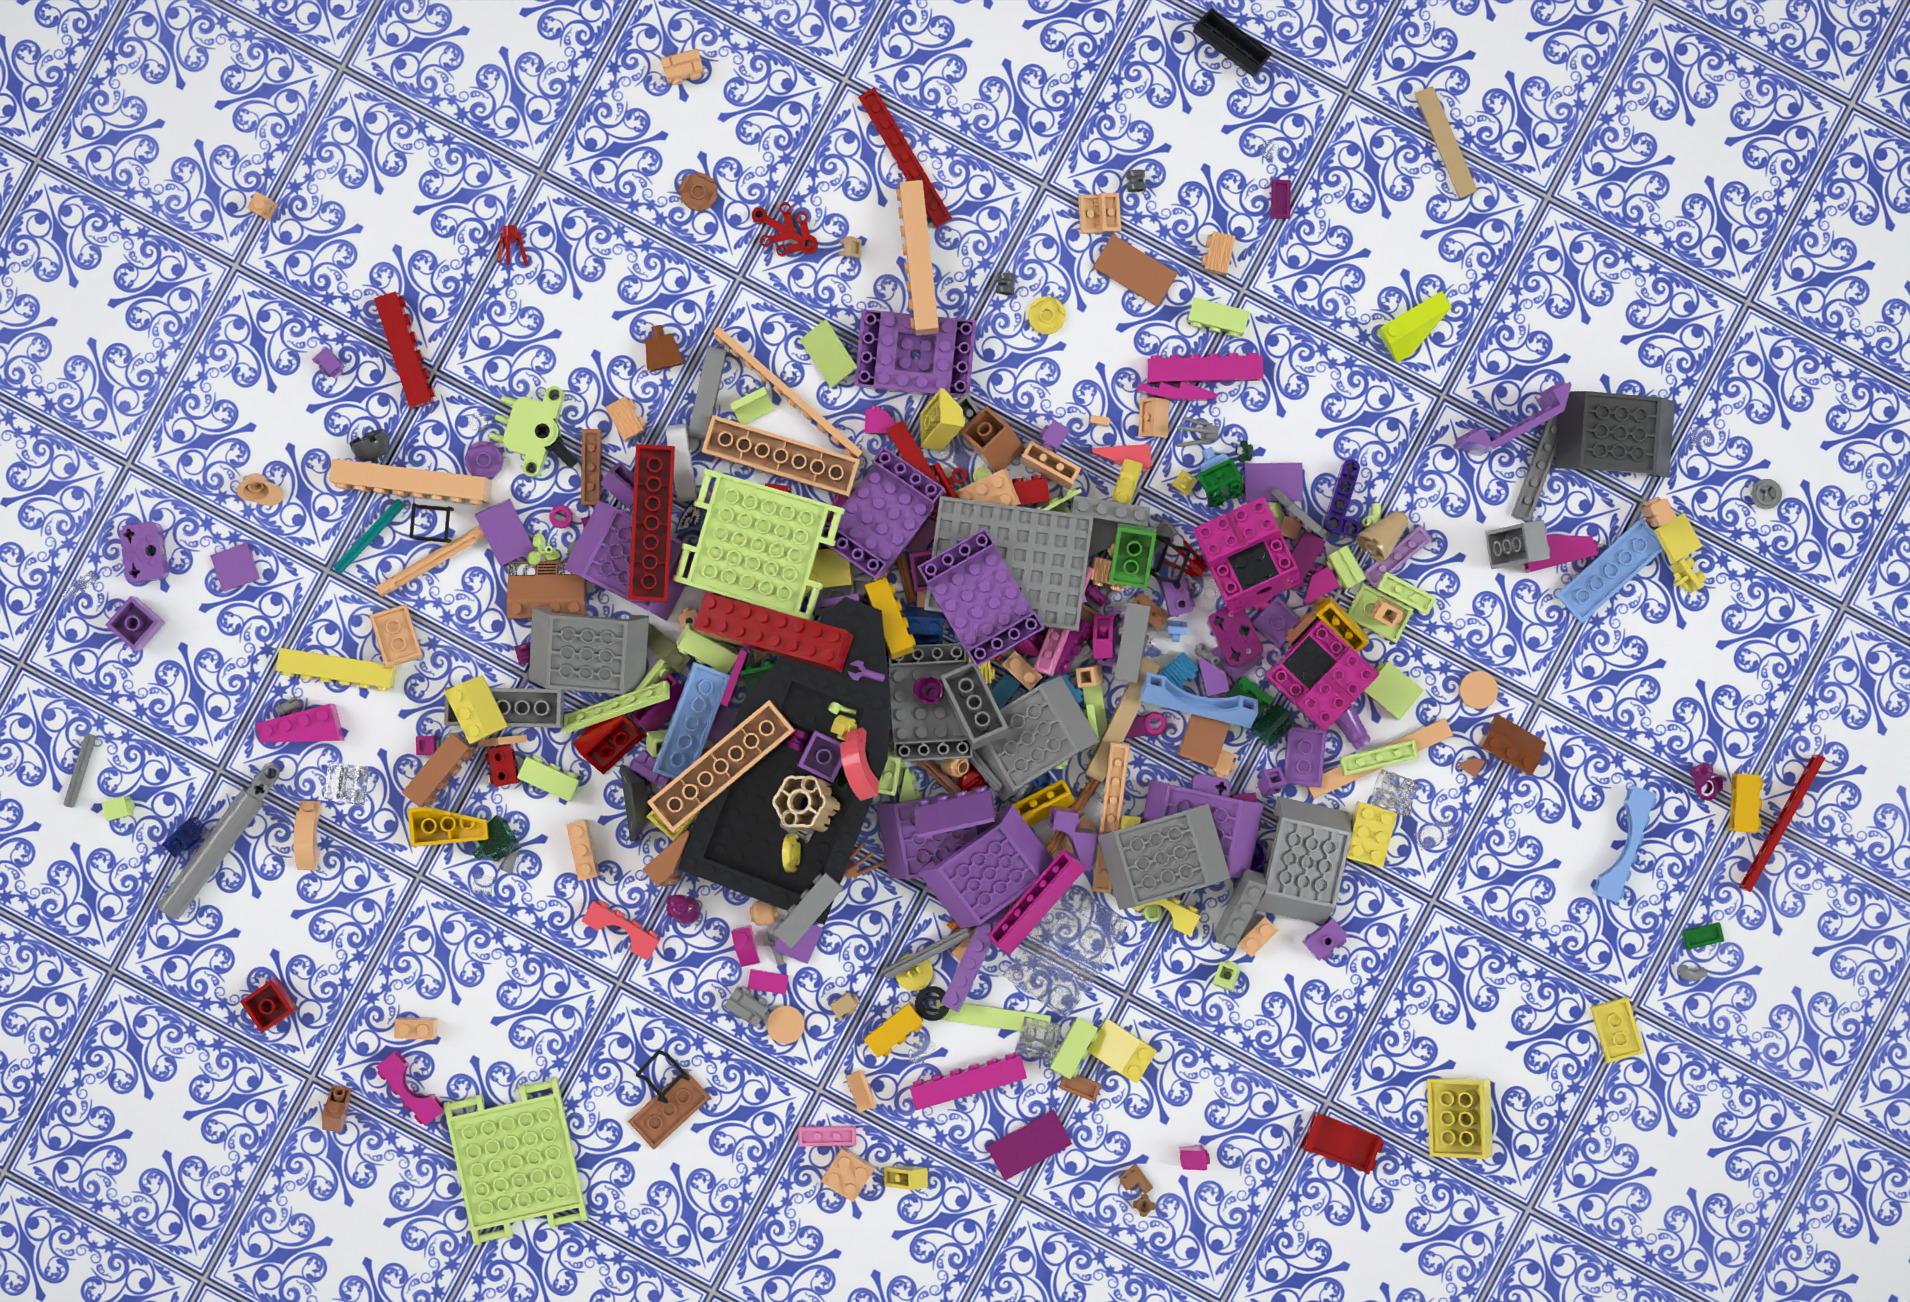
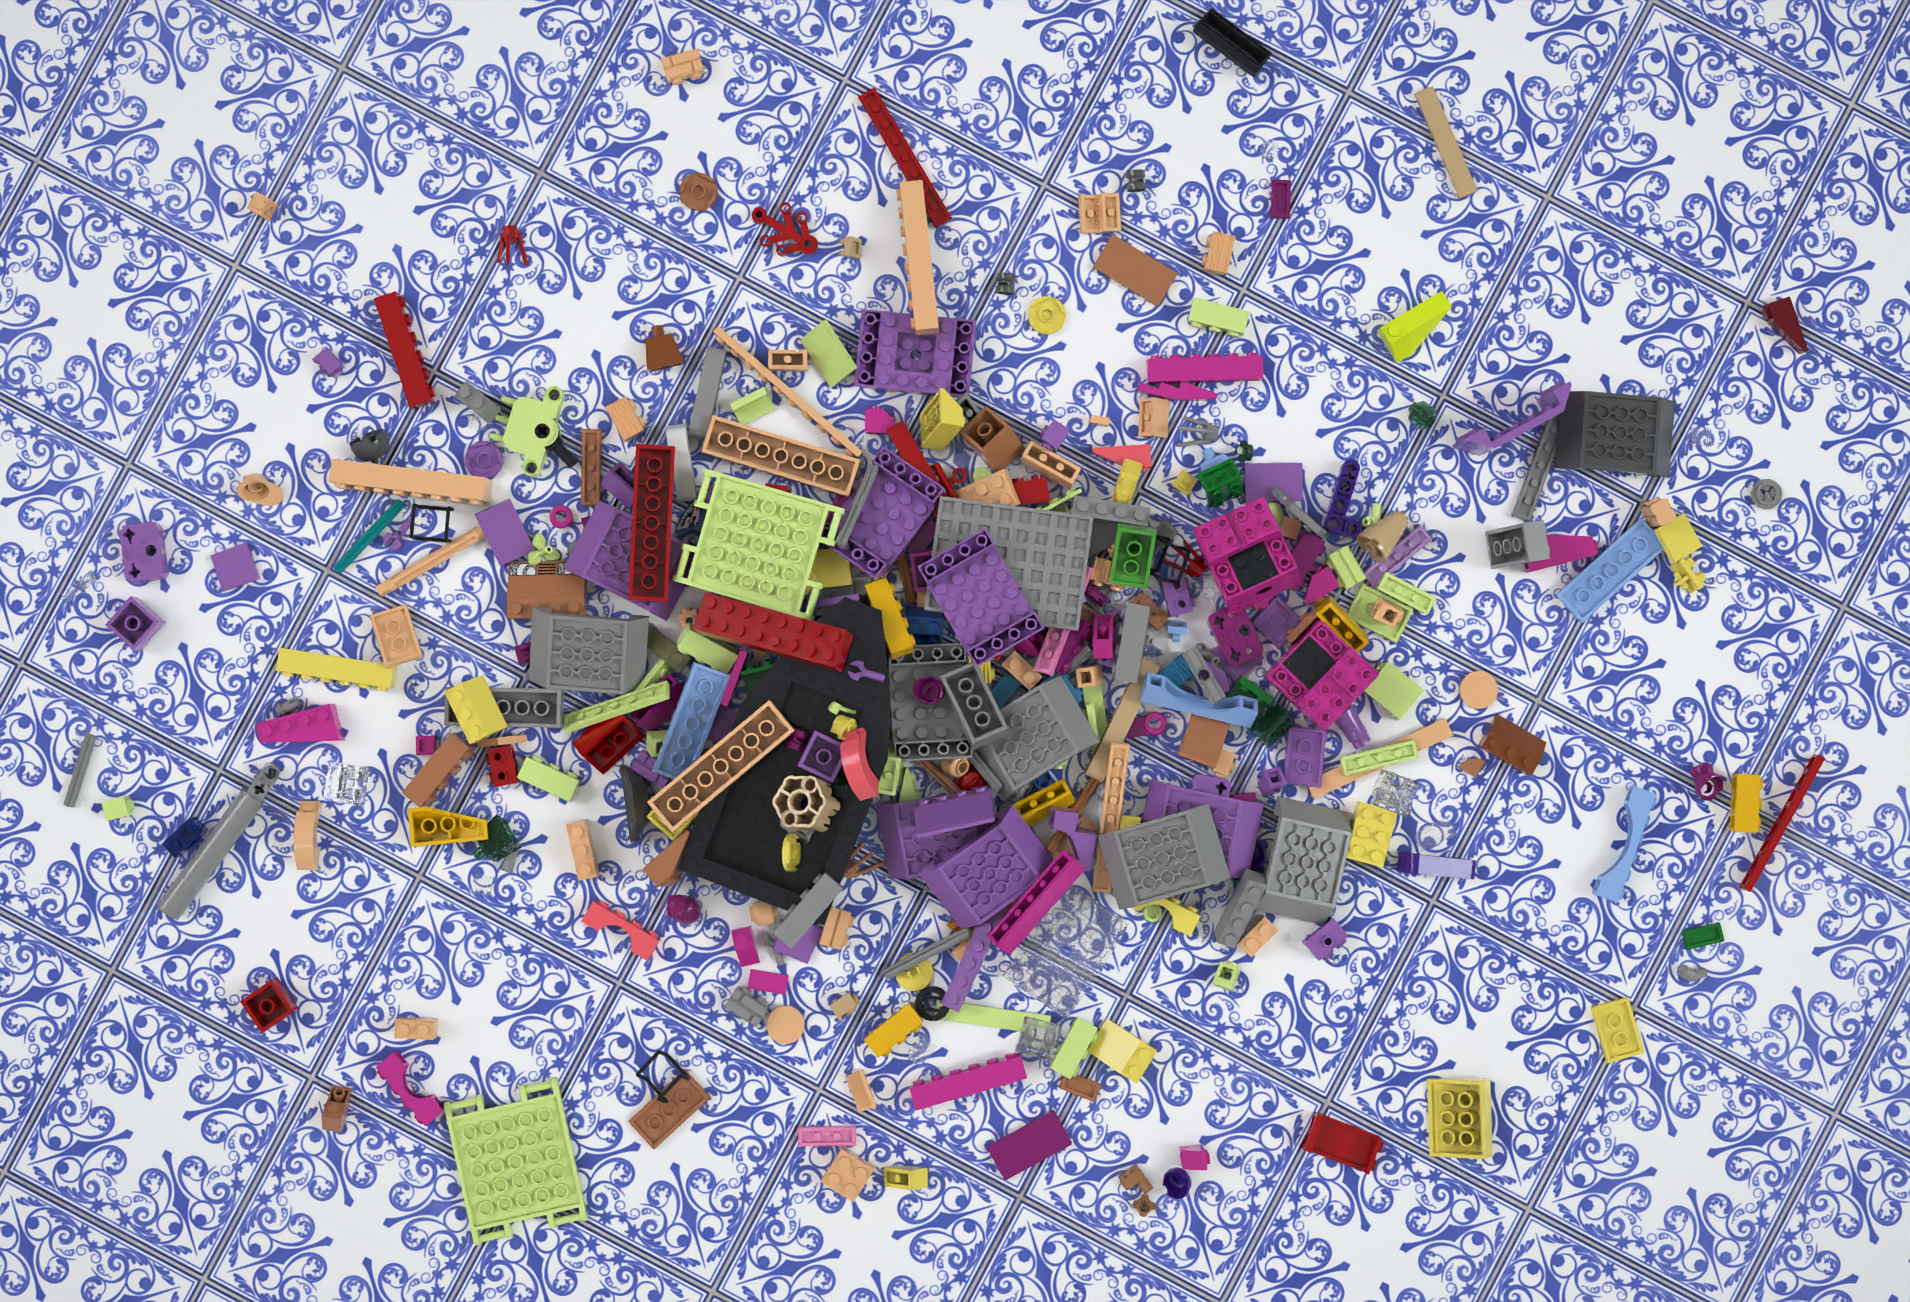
none -> medium lavender bar [384,519,411,551]
none -> light grey brick [455,381,501,423]
none -> light nougat brick [768,350,808,372]
none -> light nougat brick [819,906,855,950]
none -> light grey axle [835,464,879,547]
none -> dark purple hair [1162,1167,1192,1199]
none -> light grey piece [1182,646,1226,705]
none -> beam [1397,852,1476,880]
none -> clear green head [1408,401,1437,429]
none -> dark red slope [1762,296,1808,354]

